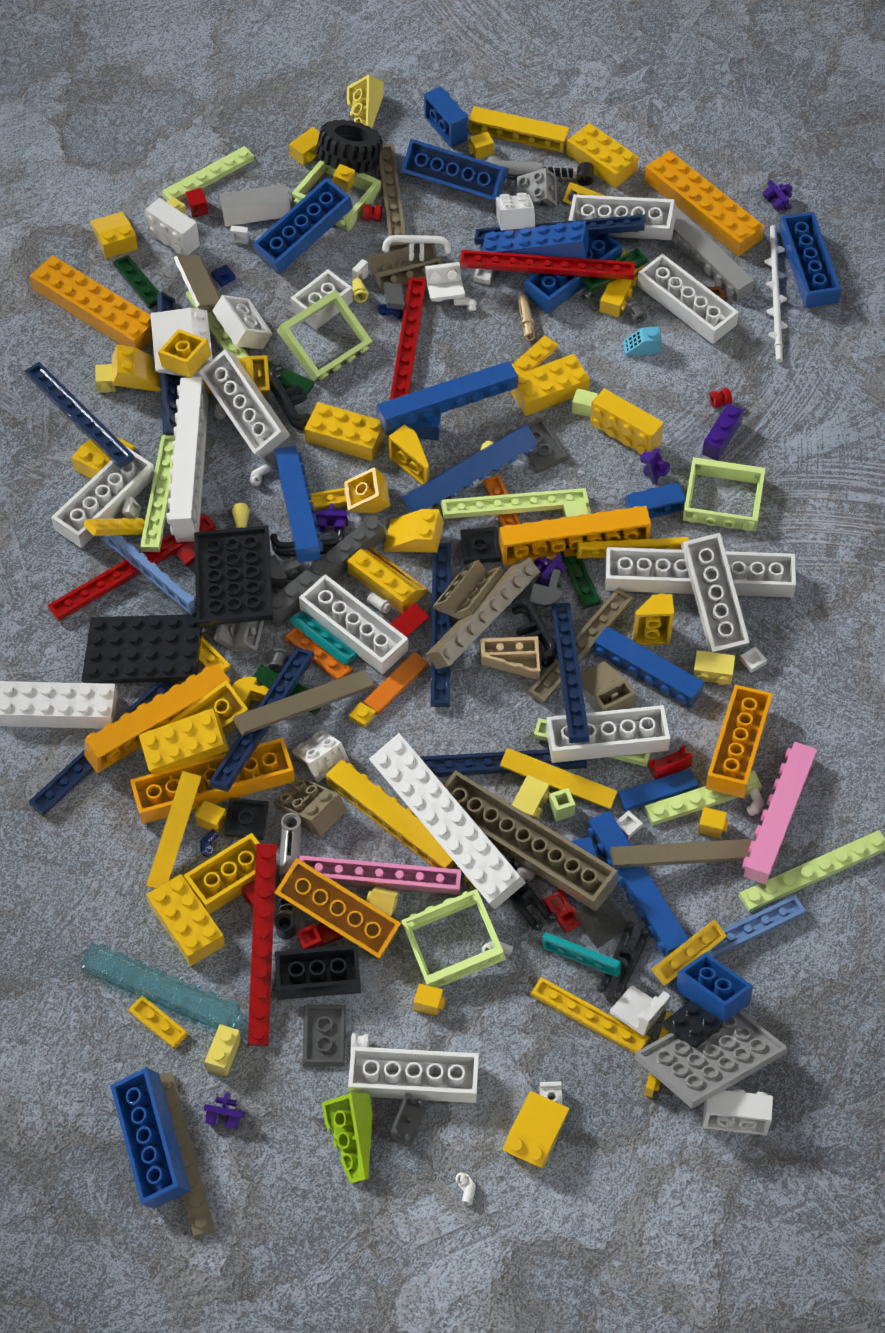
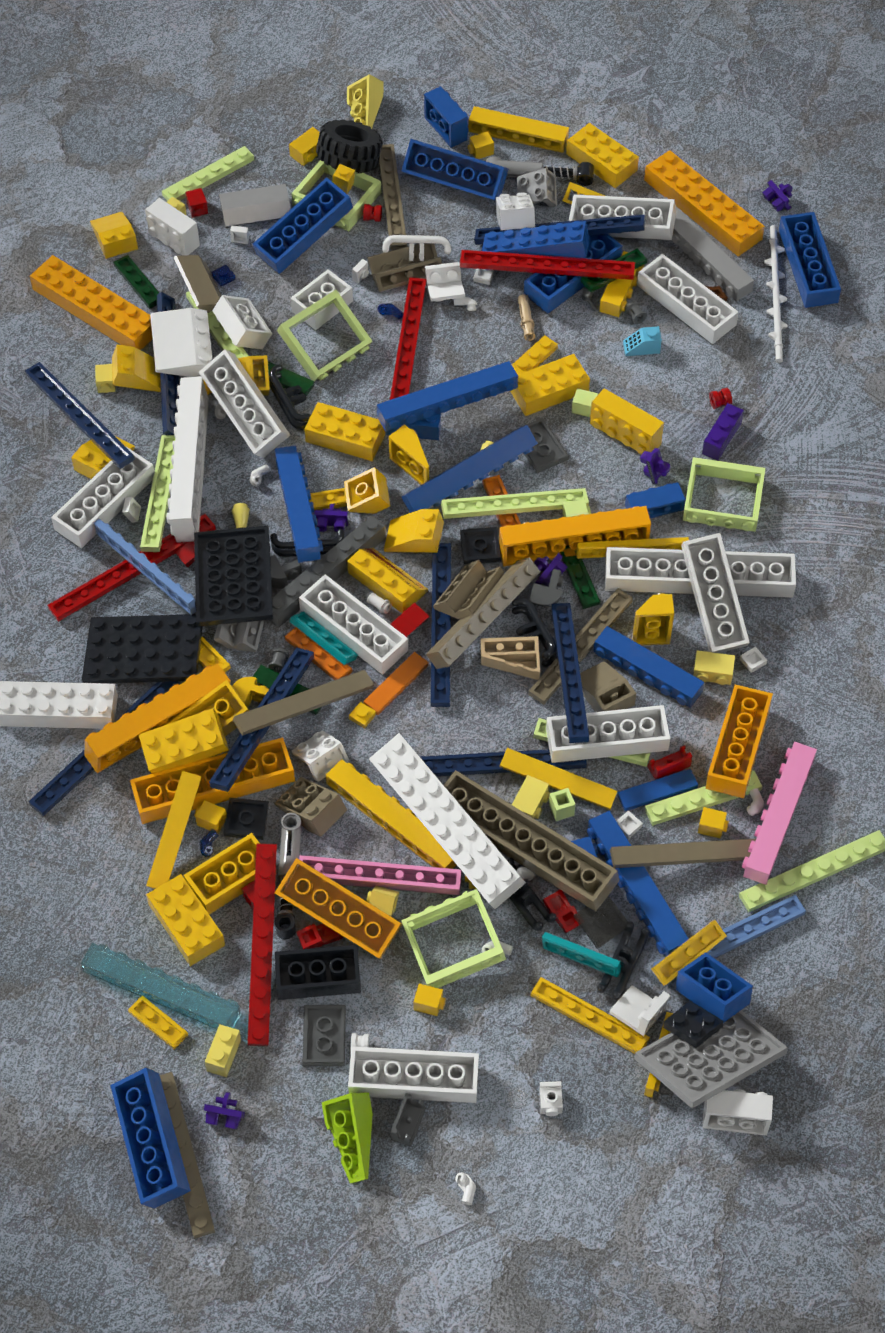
yellow plate [83,517,145,536] -> none
yellow brick [158,329,211,378] -> none
light yellow cone [352,278,369,303] -> none
dark grey tile [383,282,405,310] -> none
yellow slope [502,1091,570,1169] -> none

